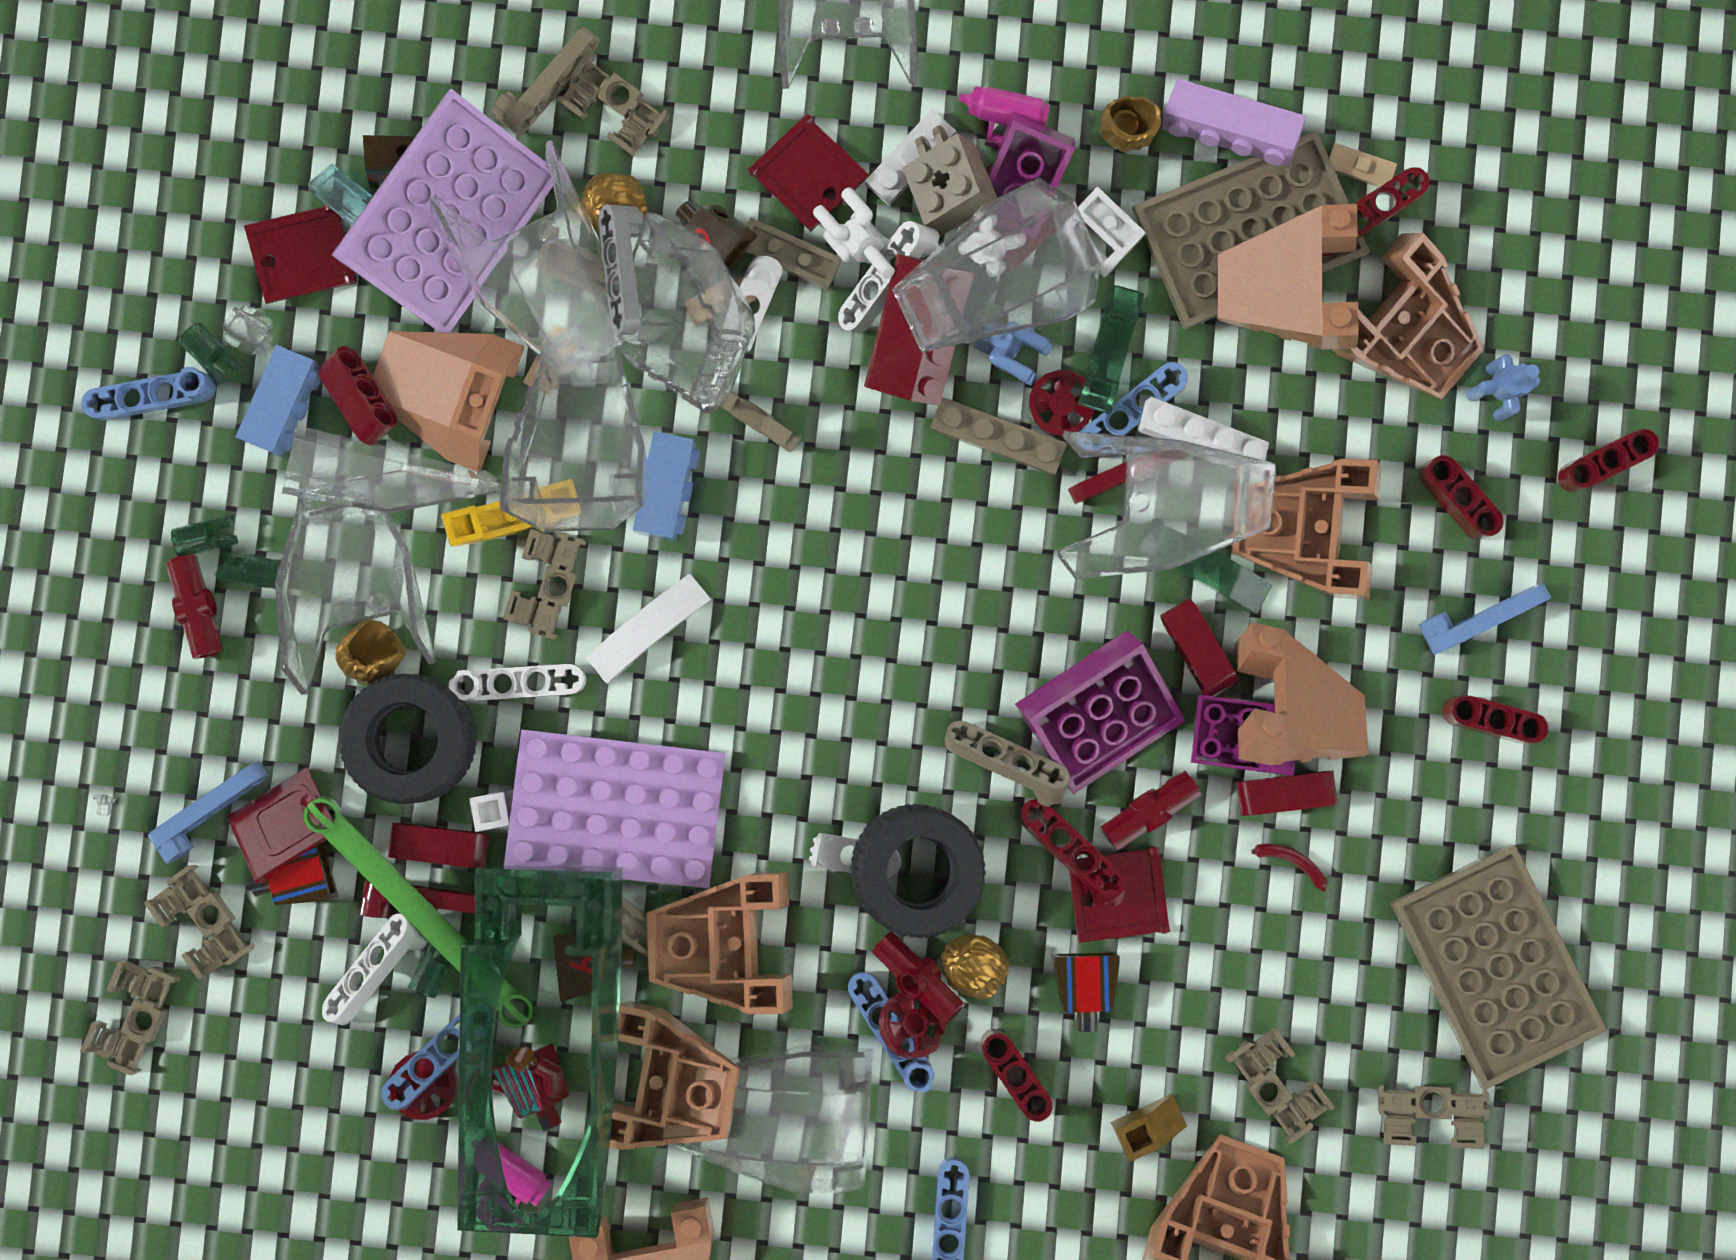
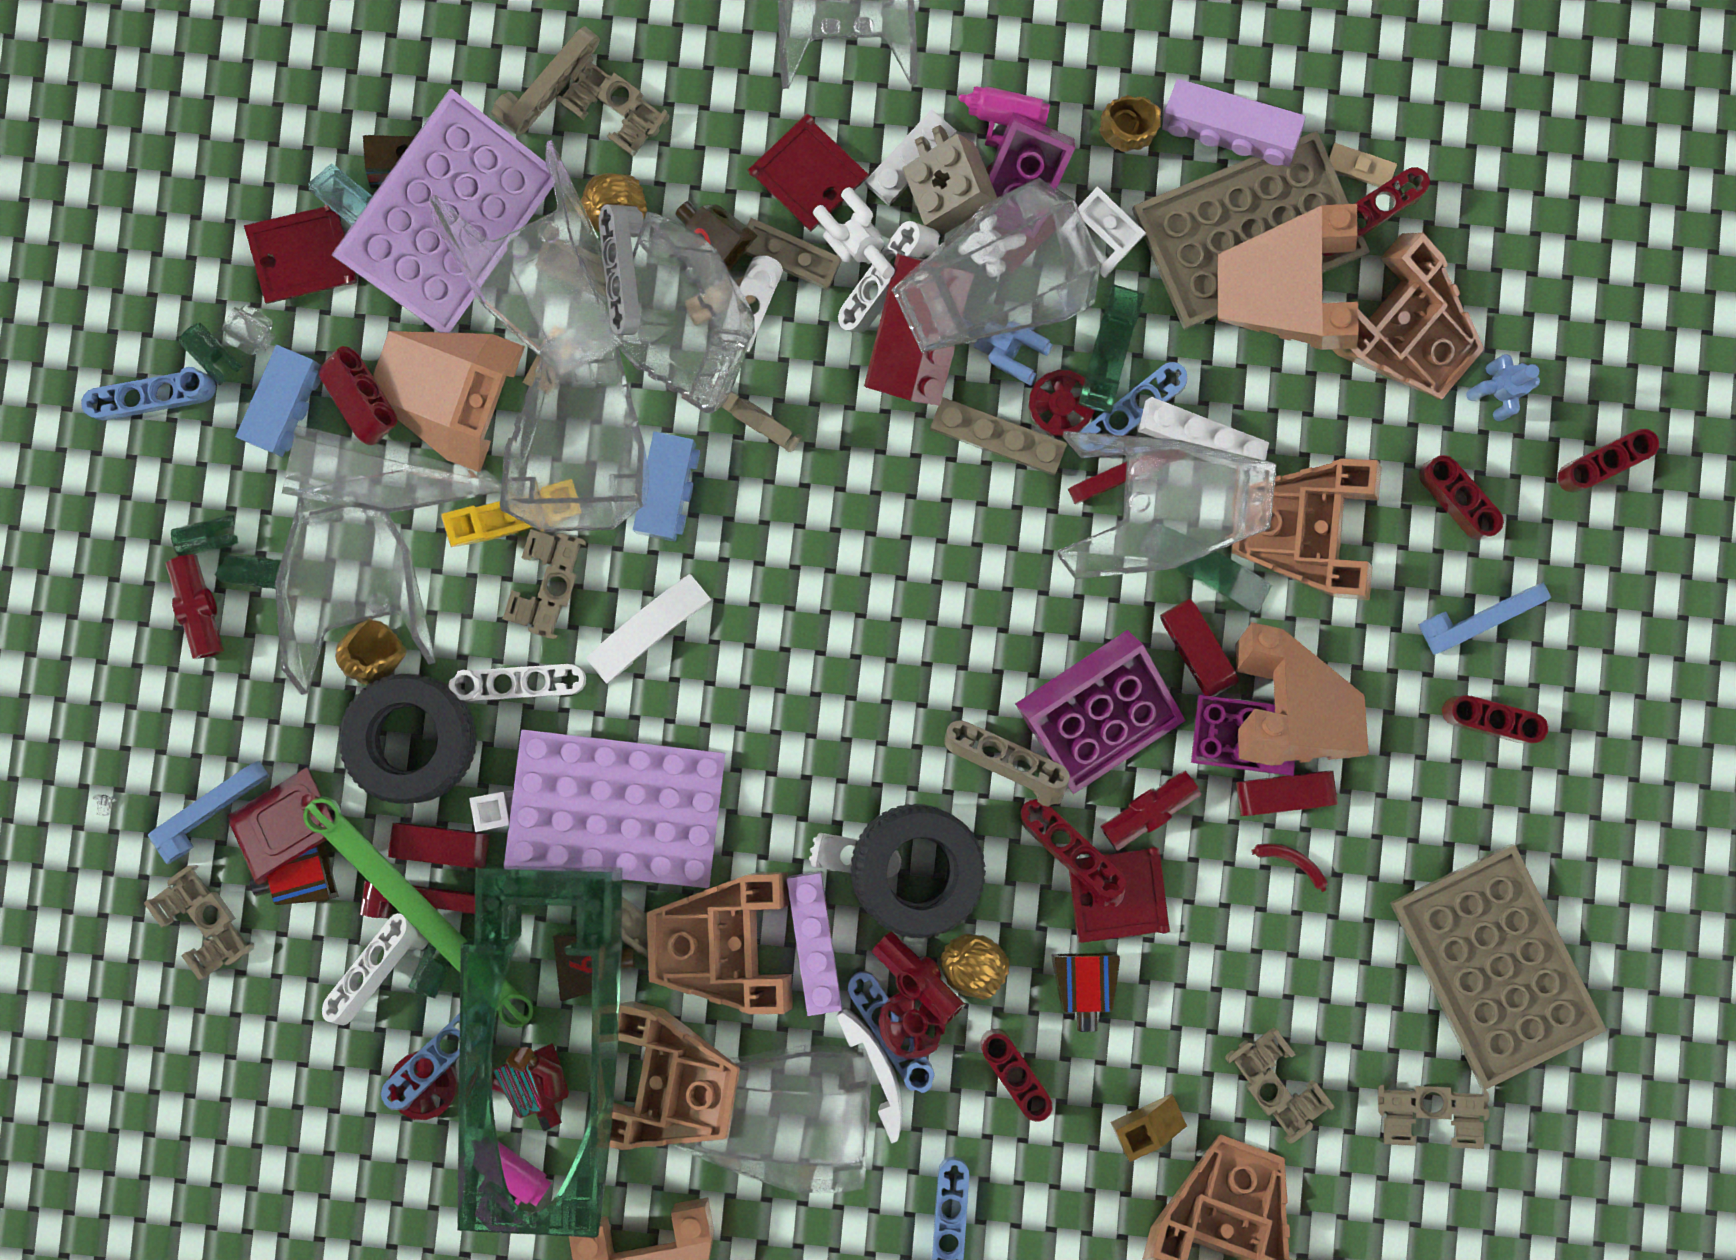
dark tan piece [80,960,180,1076] -> none
none -> lavender brick [787,871,842,1016]
none -> white slope [836,1007,902,1143]

